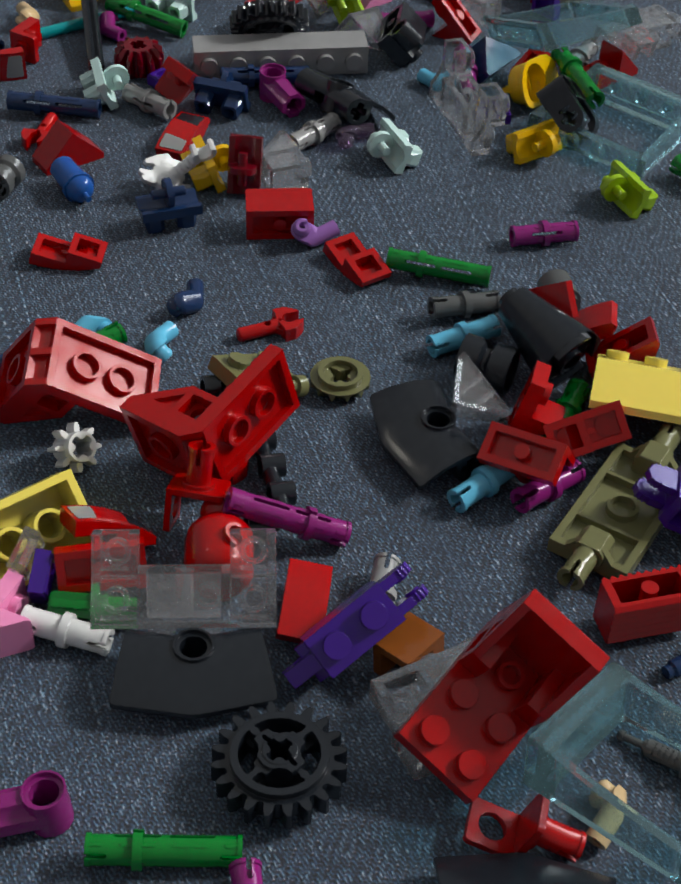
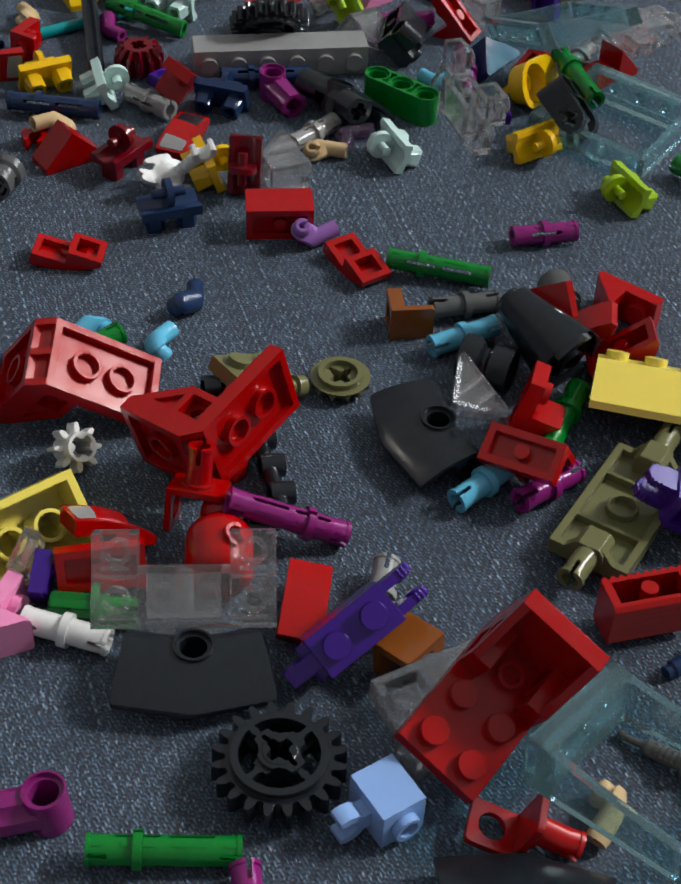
blue piece [50,156,94,203] -> none
red bar [236,307,304,342] -> none
red slope [543,400,632,457] -> none
none -> yellow hips [17,50,73,94]
none -> tan arm [29,111,76,132]
none -> dark red hips [90,123,153,182]
none -> tan arm [303,139,348,162]
none -> light blue brick [330,753,426,848]
none -> green beam [364,66,439,127]
none -> dark orange panel [385,288,435,339]
none -> red slope [593,271,664,328]

